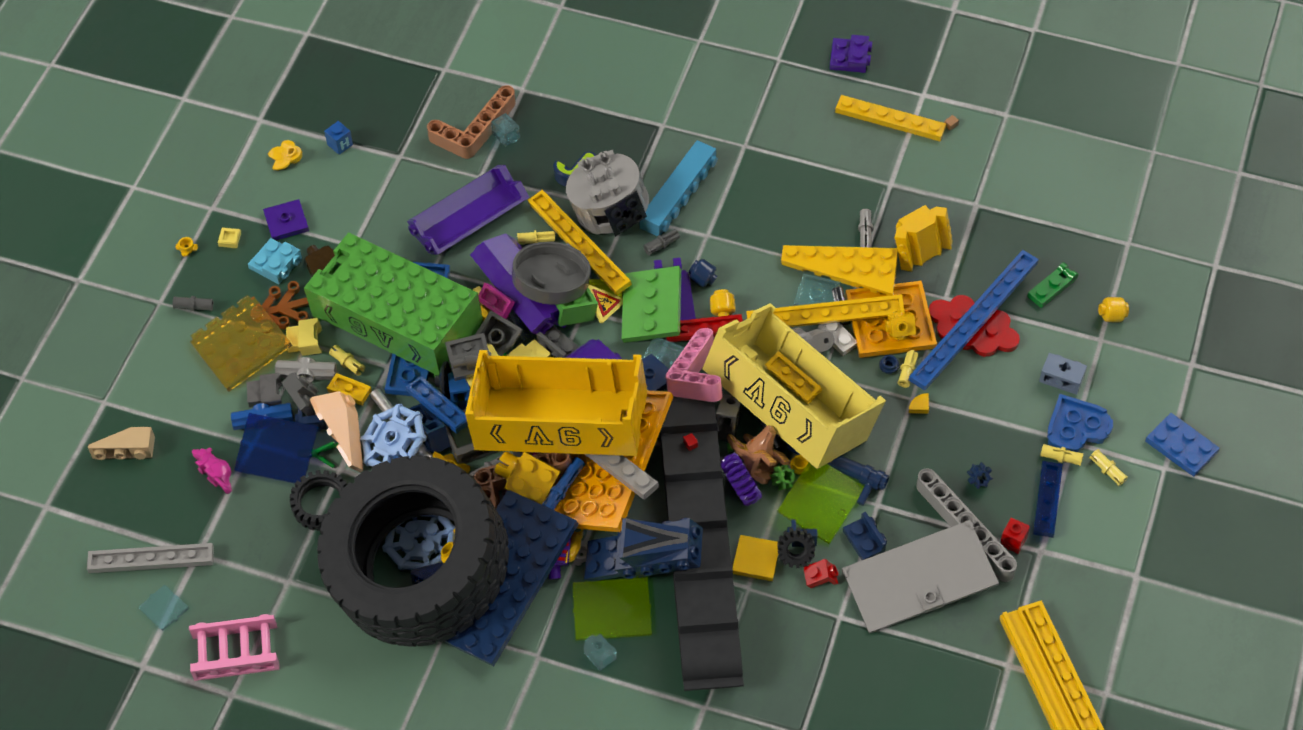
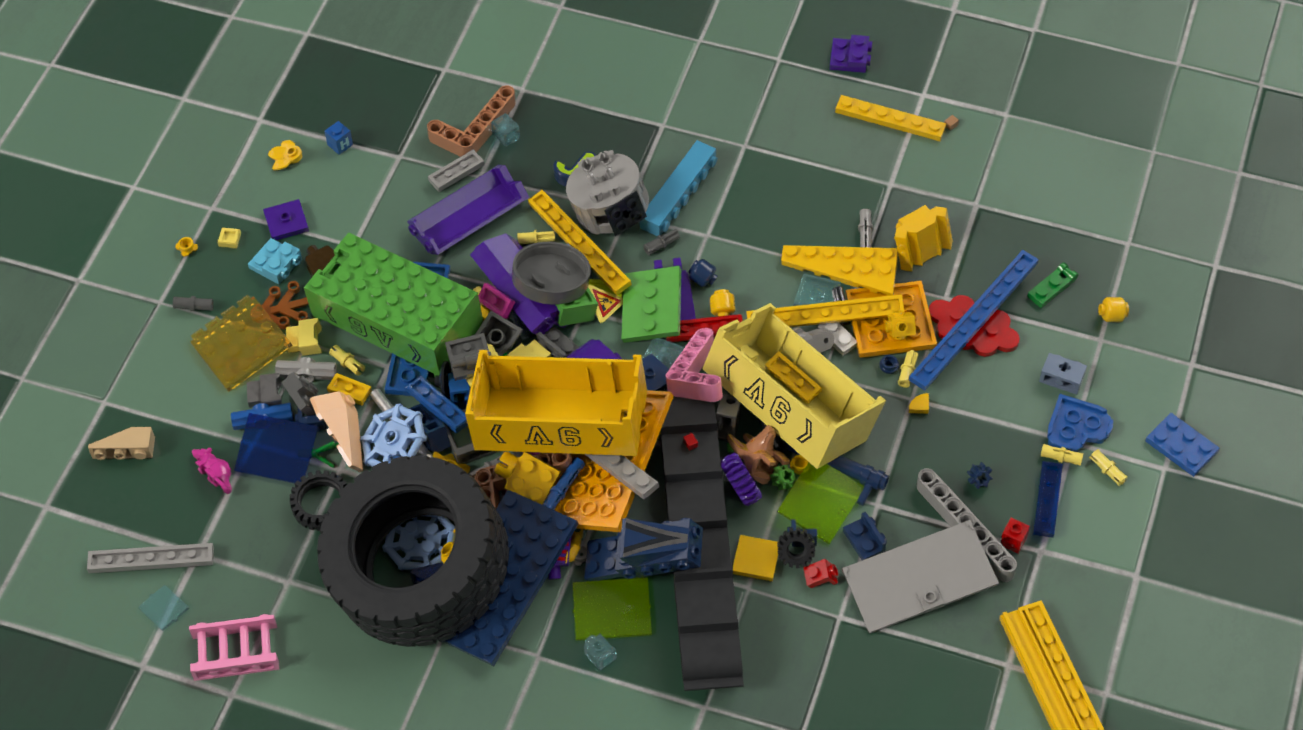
none -> light grey plate [428,149,485,192]

